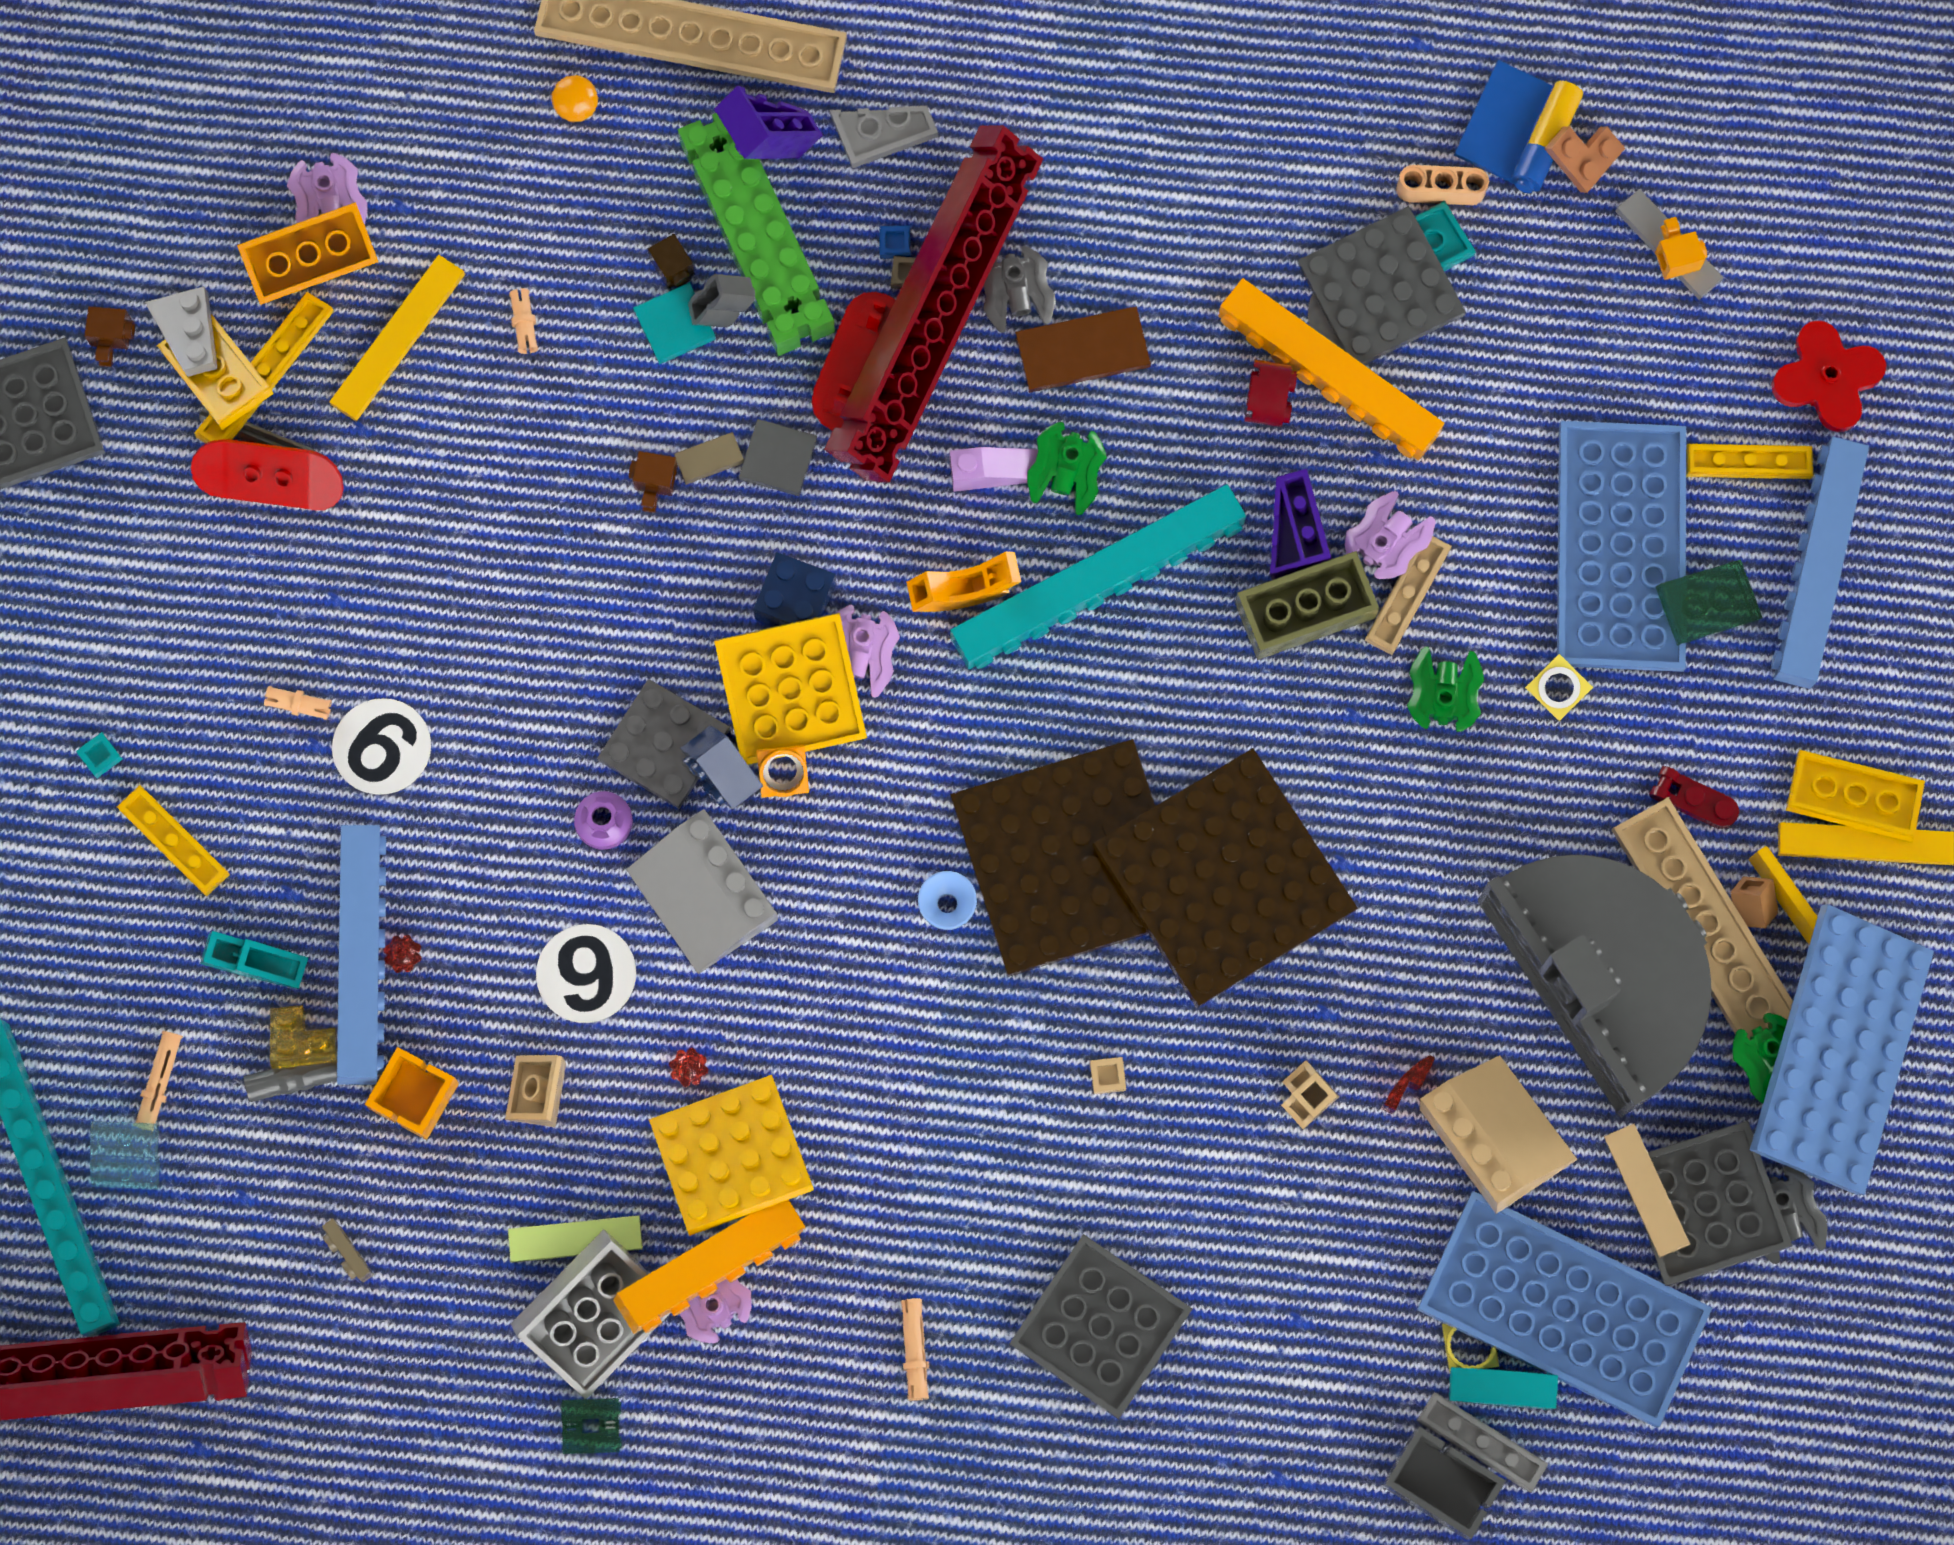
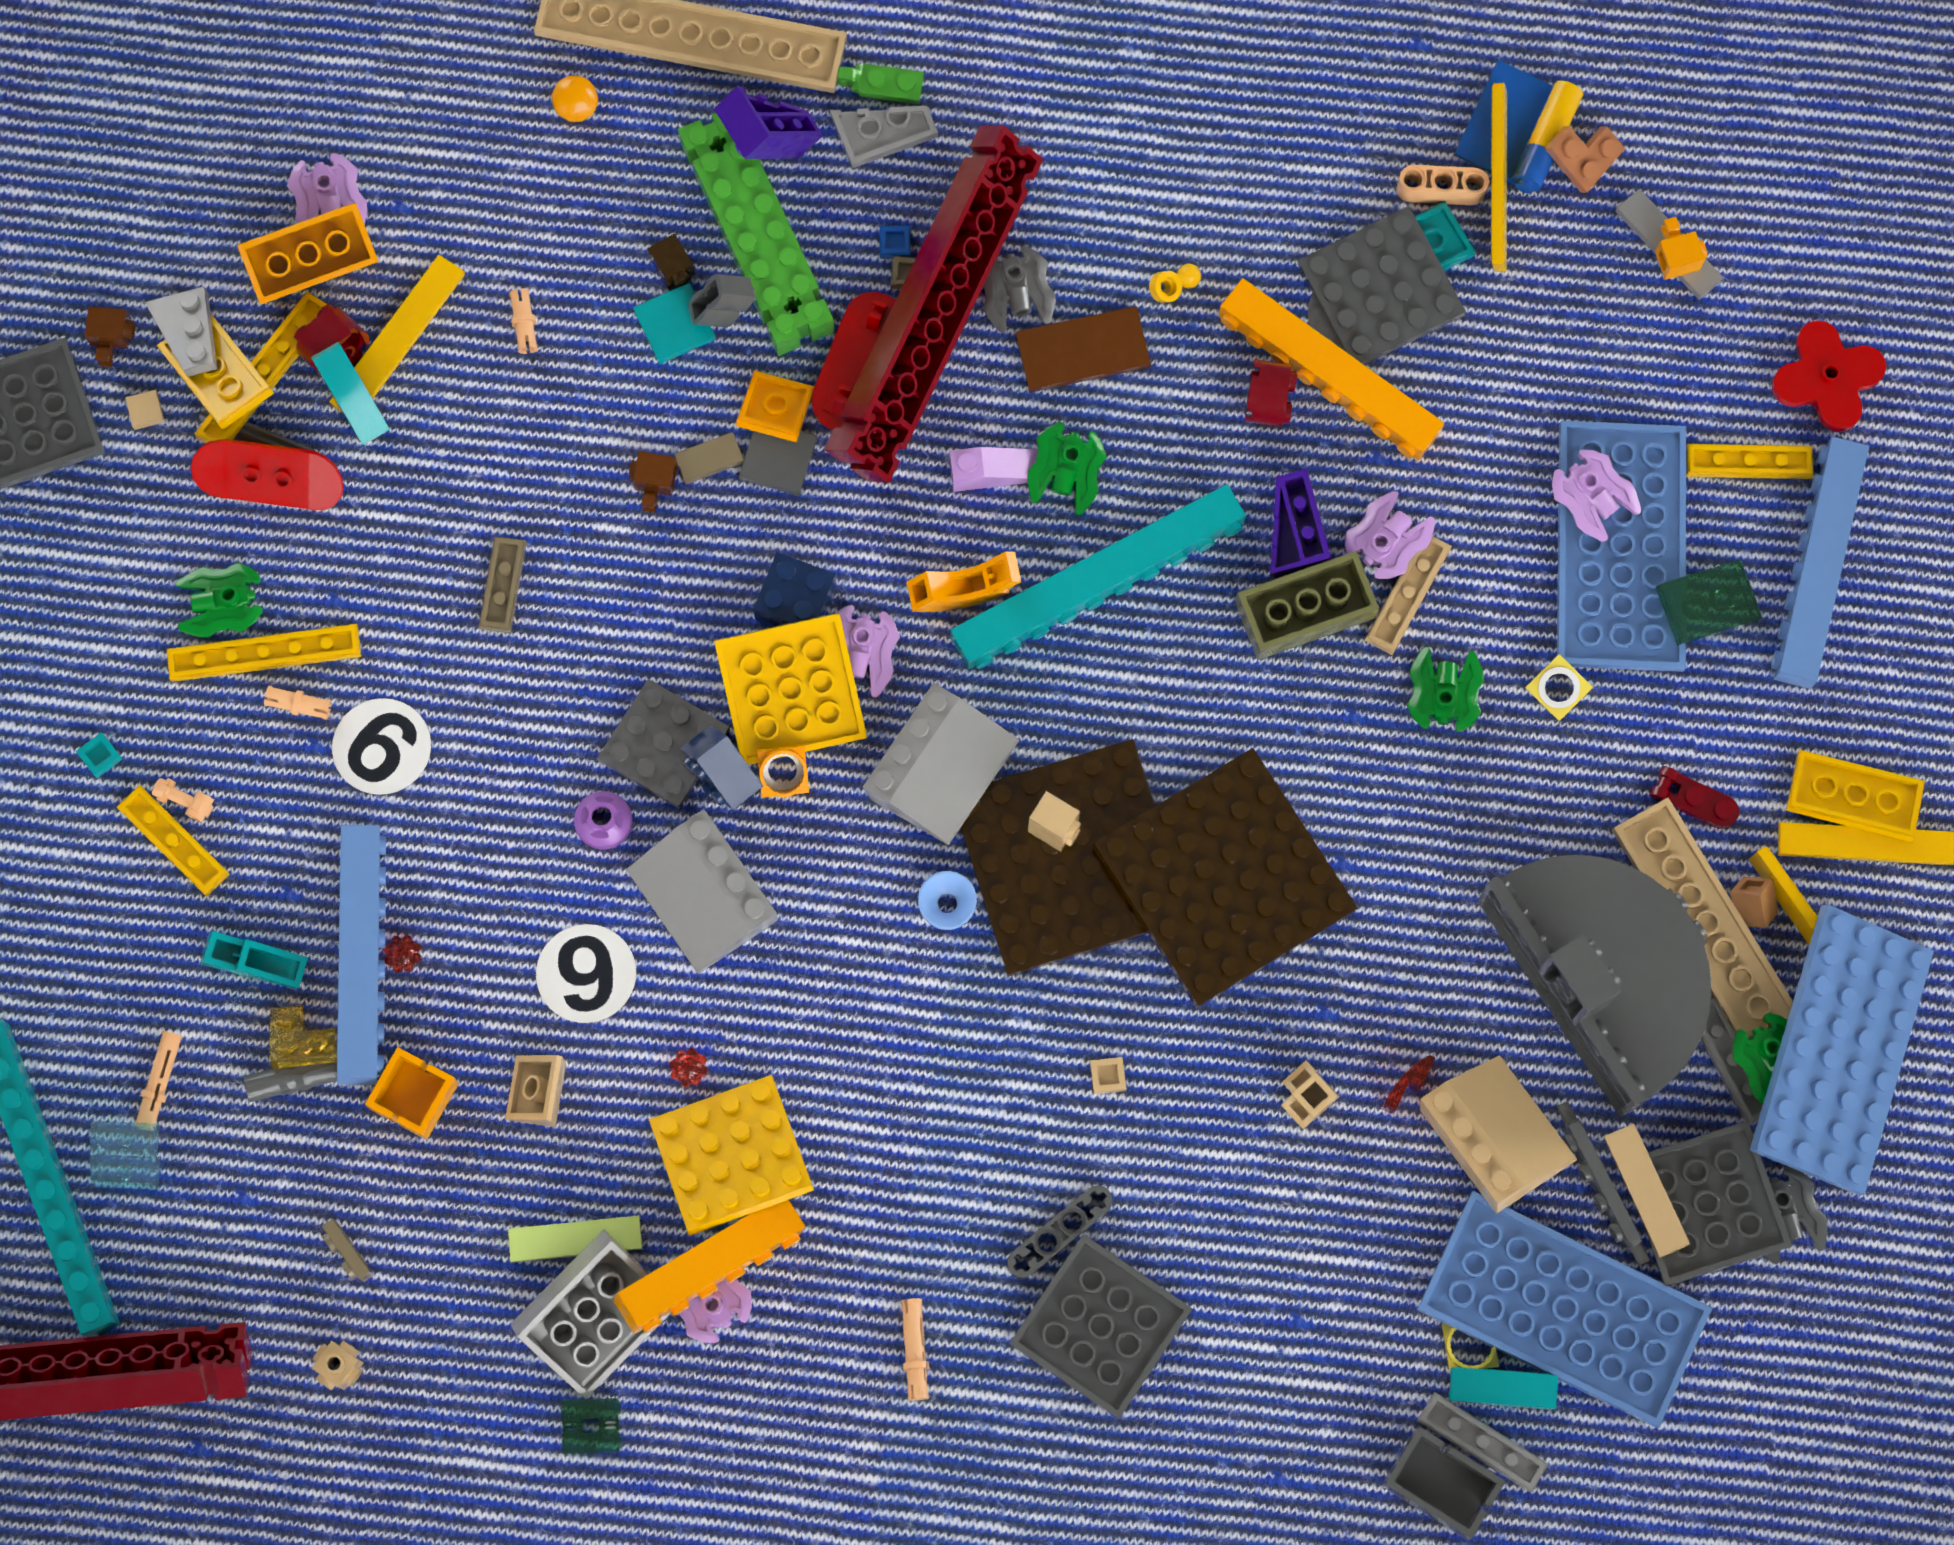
none -> tan tile [125,390,165,430]
none -> light nougat bar [152,778,214,823]
none -> yellow tile [167,624,361,682]
none -> green piece [175,562,263,637]
none -> dark red brick [294,304,369,377]
none -> teal slope [311,342,390,445]
none -> tan brick [312,1340,364,1390]
none -> dark tan tile [479,536,527,634]
none -> light orange tile [736,370,814,443]
none -> bright green hinge [837,64,924,105]
none -> light grey slope [863,683,1019,845]
none -> dark grey beam [1007,1185,1113,1279]
none -> tan brick [1028,791,1081,852]
none -> yellow plate [1149,264,1201,303]
none -> yellow tile [1491,83,1507,272]
none -> lavender piece [1552,450,1641,542]
none -> dark grey plate [1556,1101,1651,1266]
none -> light grey tile [1701,996,1763,1125]

